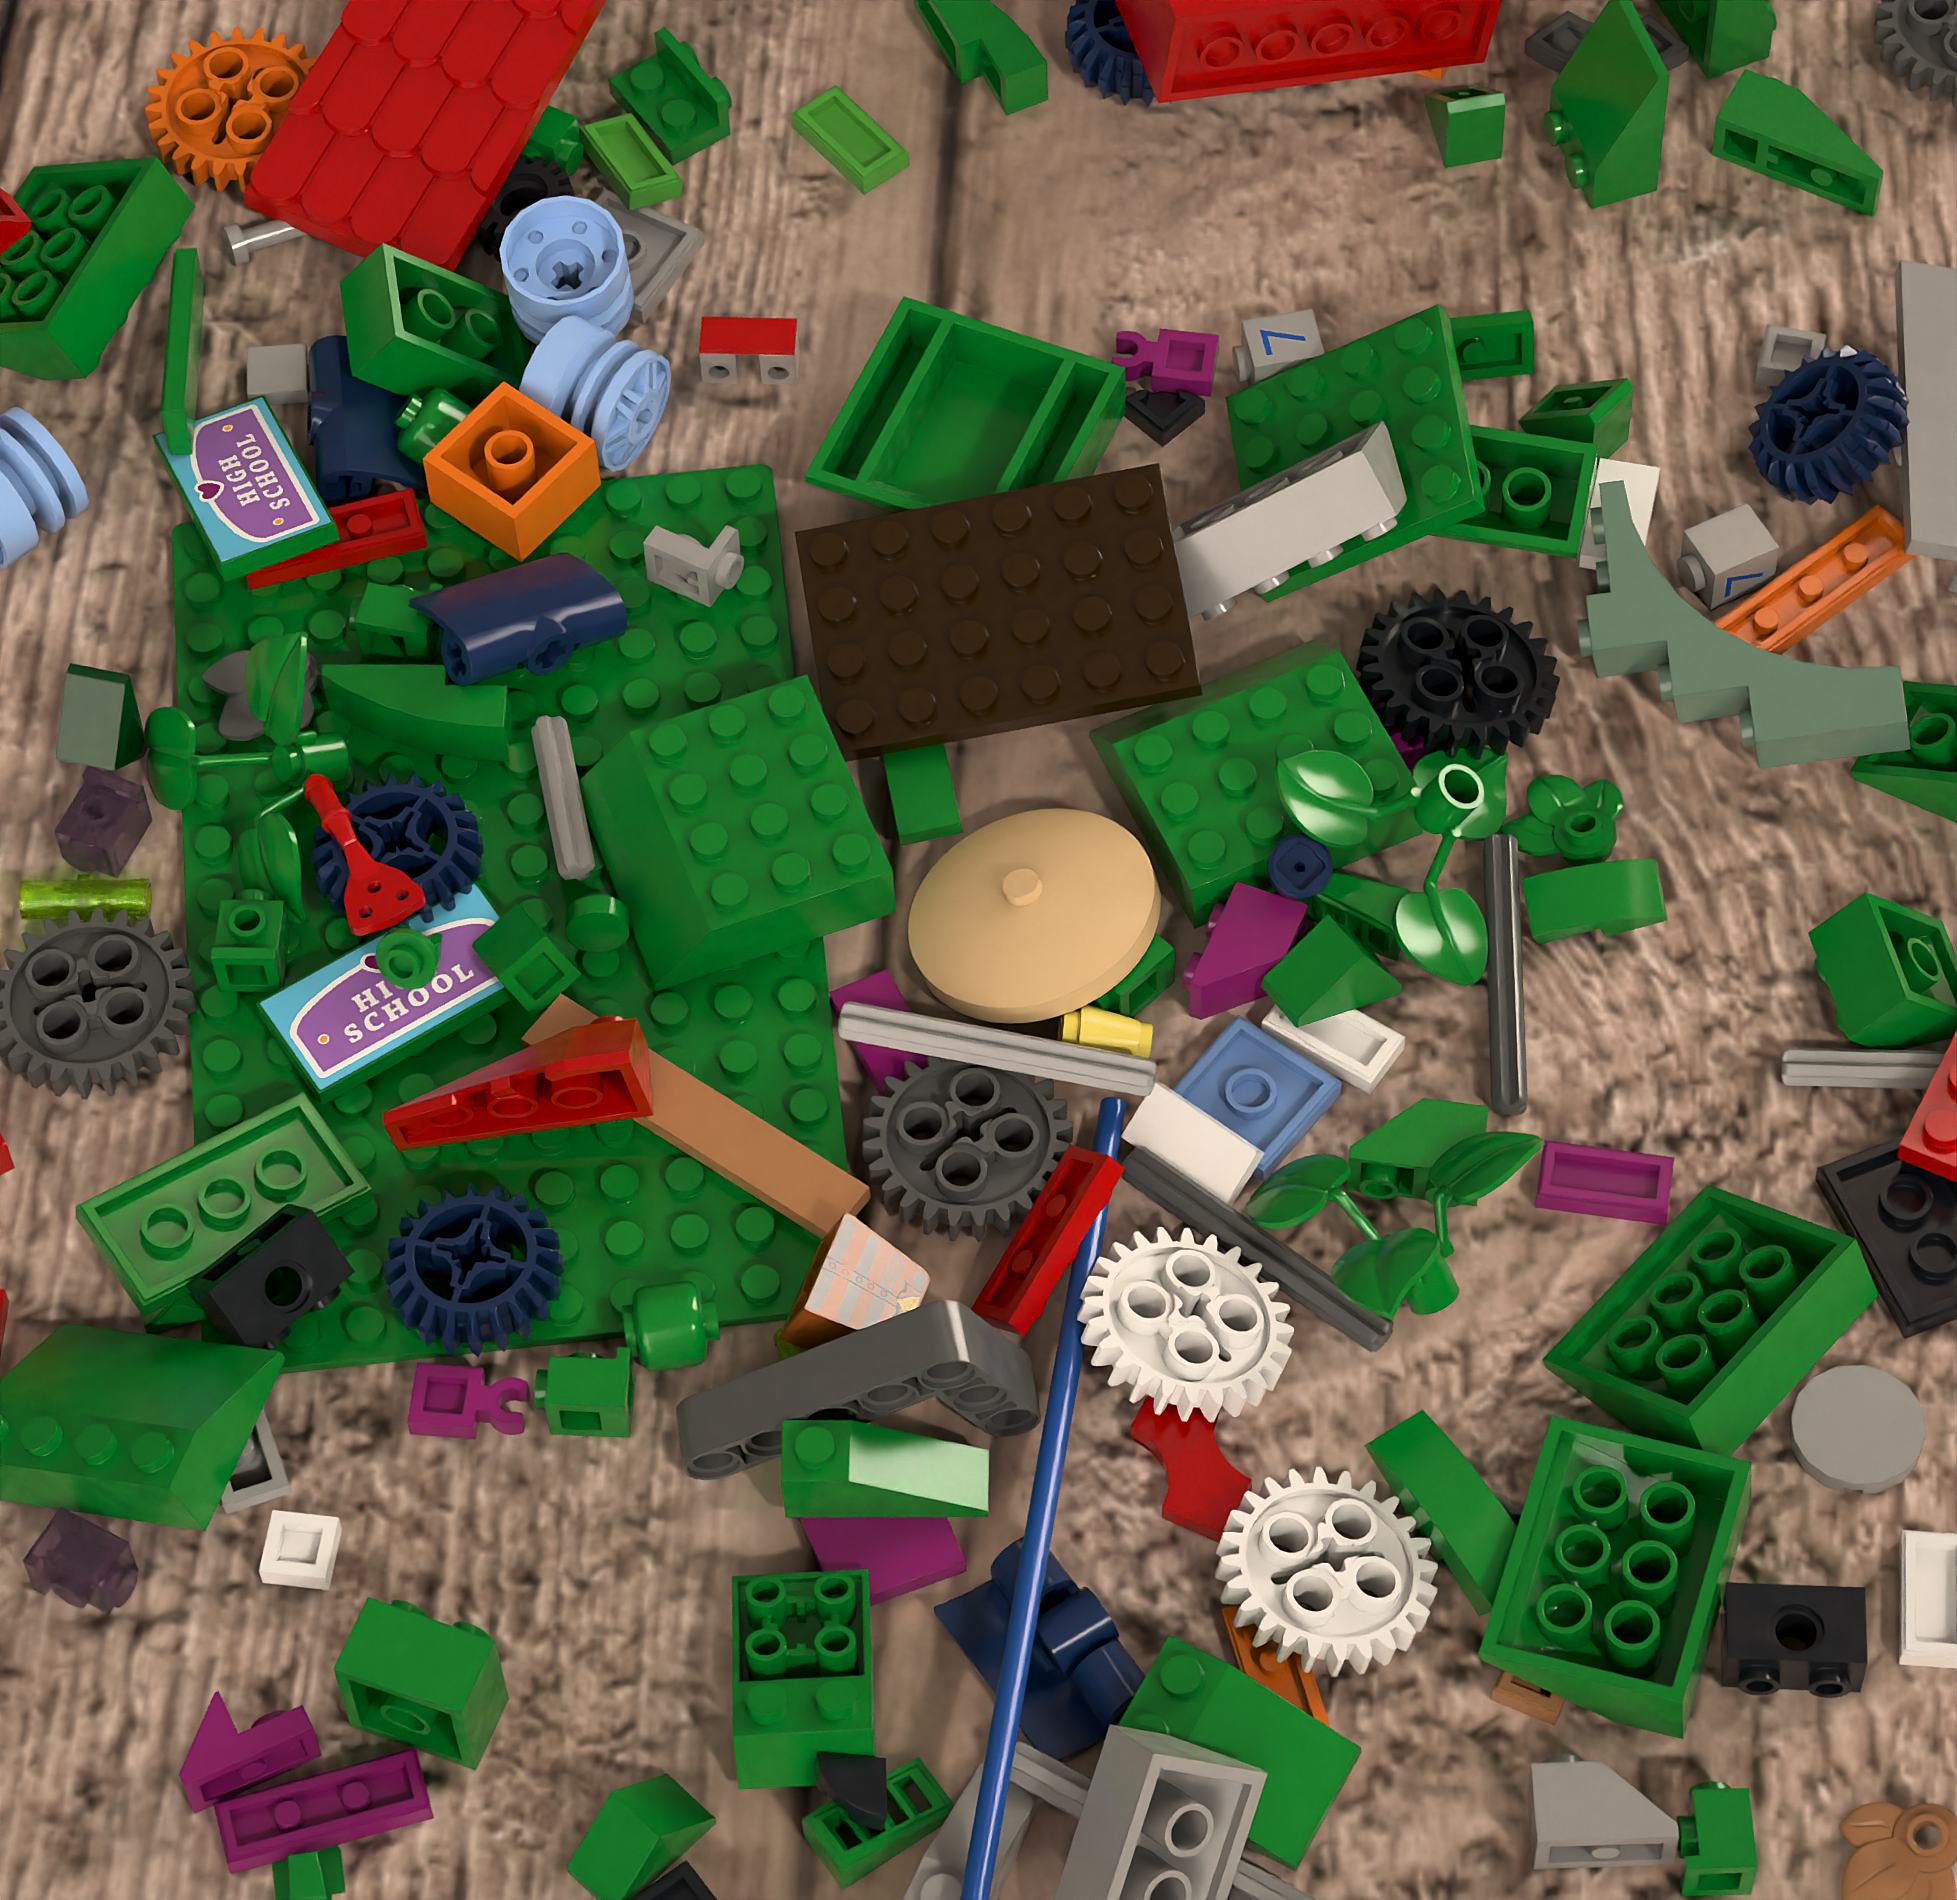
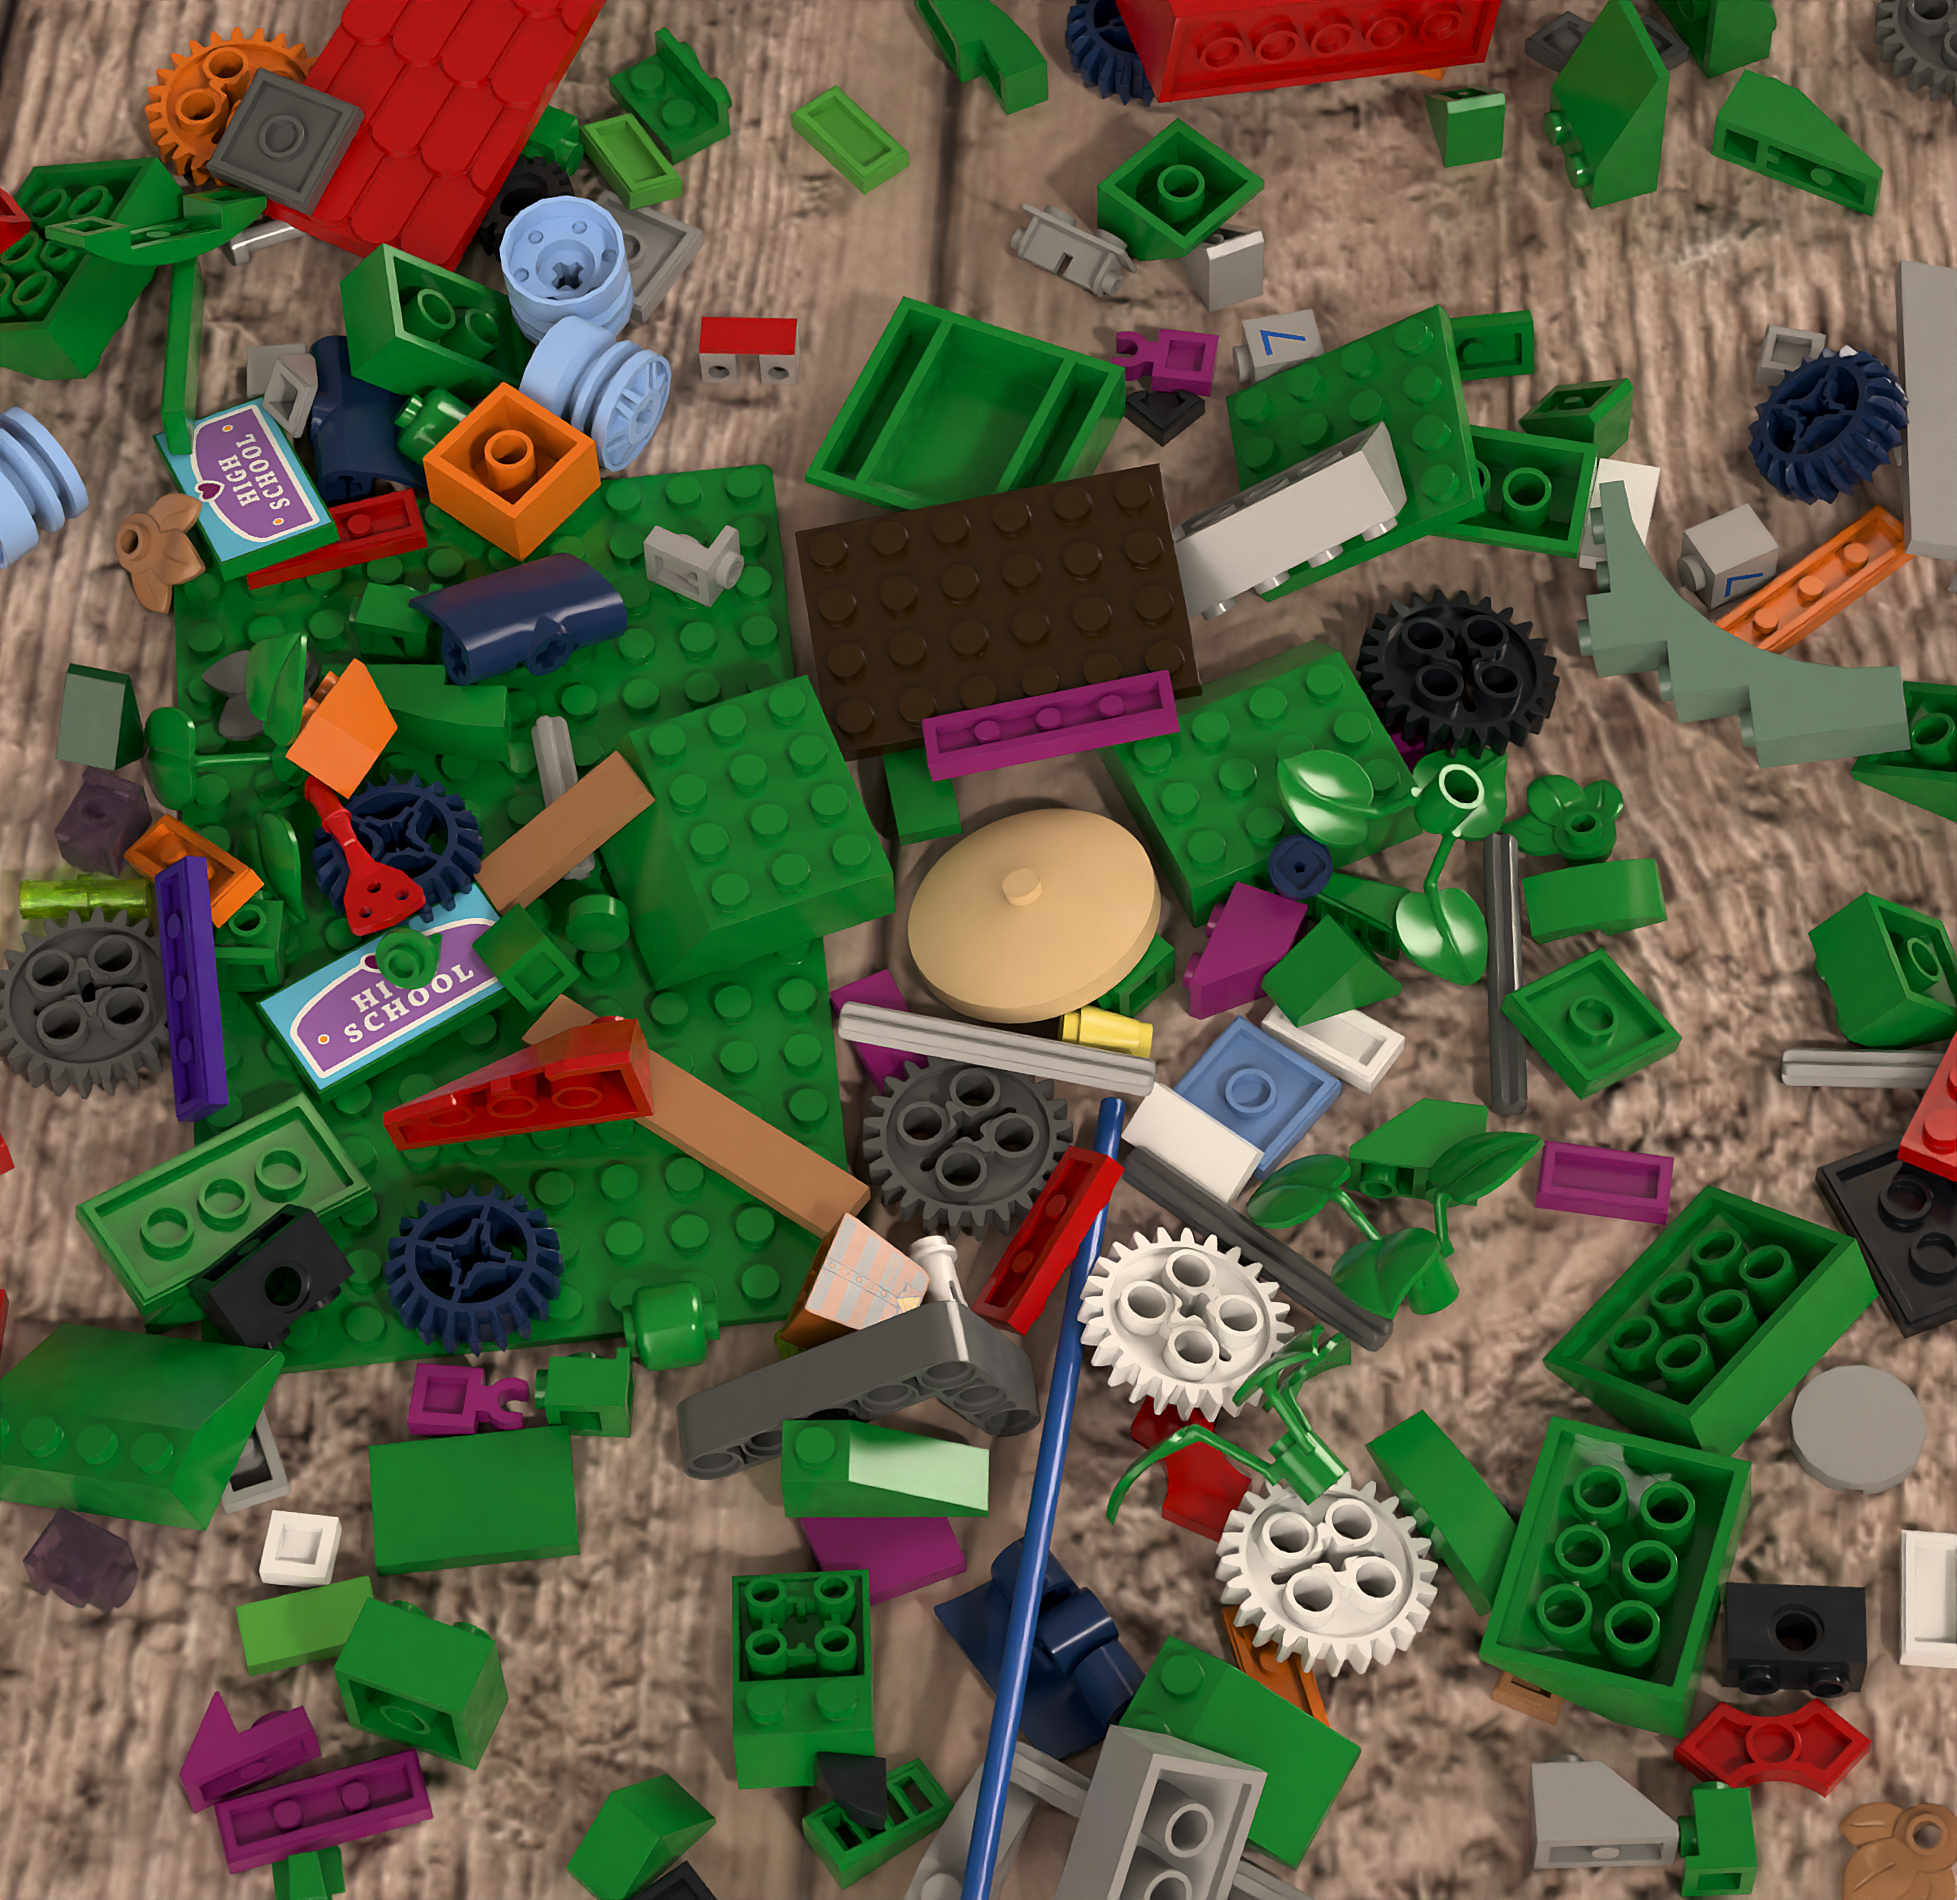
none -> green slope [45,186,267,266]
none -> medium nougat plate [115,493,206,613]
none -> orange tile [123,813,264,929]
none -> dark purple tile [155,856,229,1122]
none -> dark grey tile [206,67,365,216]
none -> bright green tile [235,1575,375,1677]
none -> light grey slope [262,354,318,438]
none -> orange slope [285,658,398,799]
none -> green tile [368,1424,580,1577]
none -> medium nougat tile [473,750,655,915]
none -> white pin [908,1235,968,1307]
none -> magenta plate [921,669,1180,782]
none -> light grey hinge [1011,203,1137,297]
none -> green slope [1097,118,1265,262]
none -> green plant [1106,1323,1351,1525]
none -> light grey slope [1179,223,1264,313]
none -> green tile [1500,947,1682,1101]
none -> red tile [1673,1698,1872,1798]

